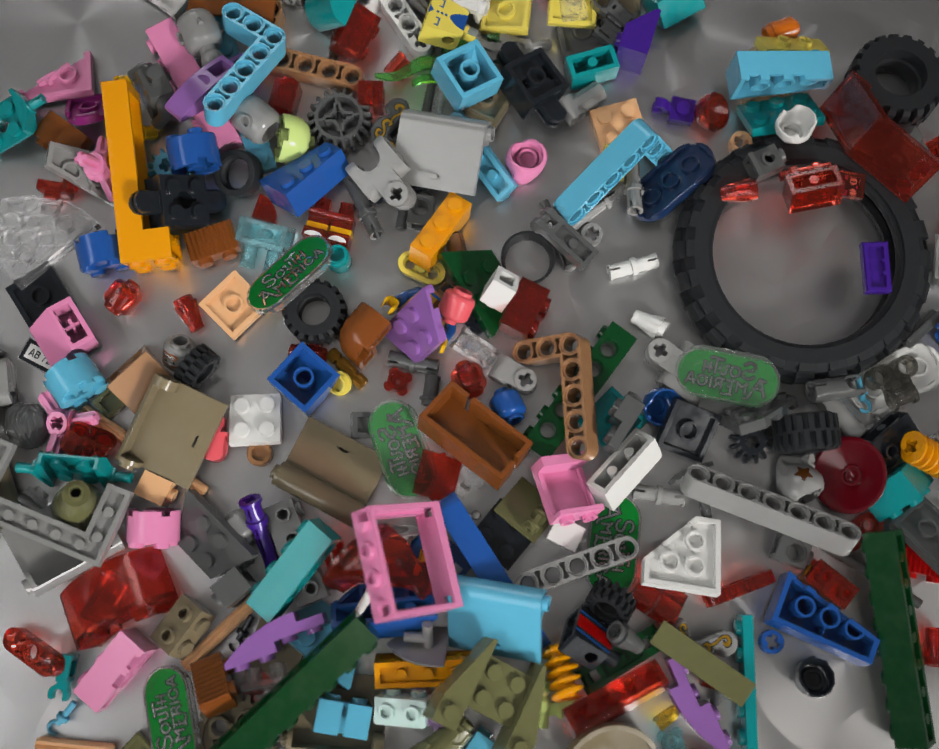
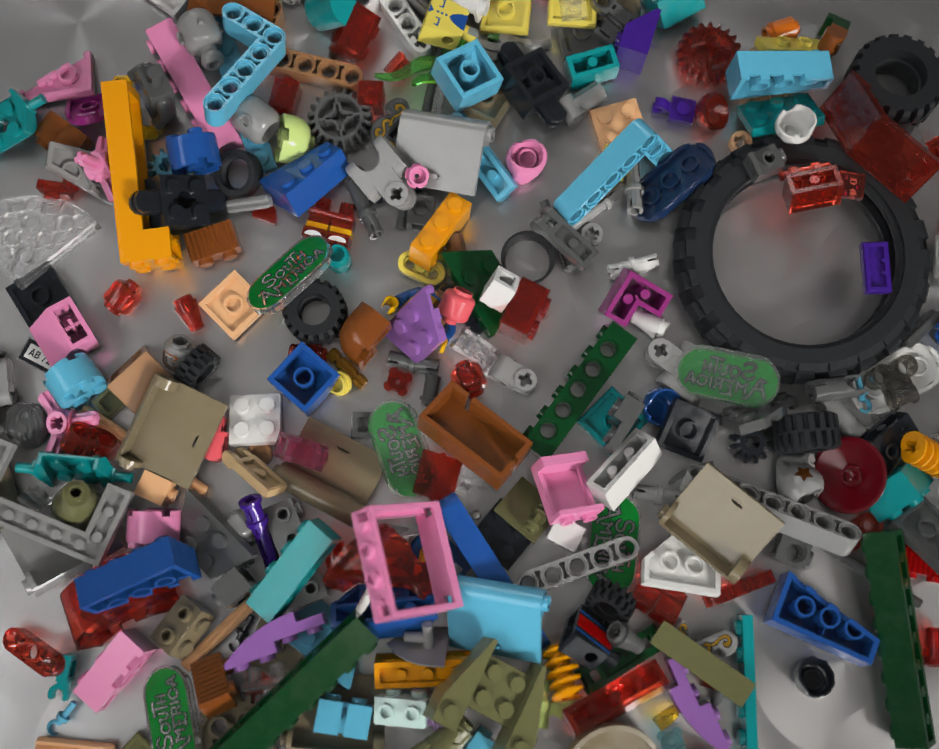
blue brick [73,229,129,278] -> none
medium lavender slope [165,52,243,123] -> none
clear light blue brick [235,215,296,276] -> none
blue head [489,387,526,426] -> none
medium nougat beam [513,332,598,461] -> none
clear red cone [720,177,759,203] -> none
blue bush [758,630,784,654] -> none
clear red hips [797,558,860,610] -> none
none -> blue wedge [74,536,202,614]
none -> tan hinge [221,447,287,498]
none -> light grey axle [225,194,273,213]
none -> clear pink brick [272,431,329,472]
none -> bright pink plate [405,163,429,188]
none -> magenta brick [598,267,673,327]
none -> dark tan door [657,461,785,585]
none -> clear red gear [675,21,741,88]
none -> dark orange leg [817,12,851,56]

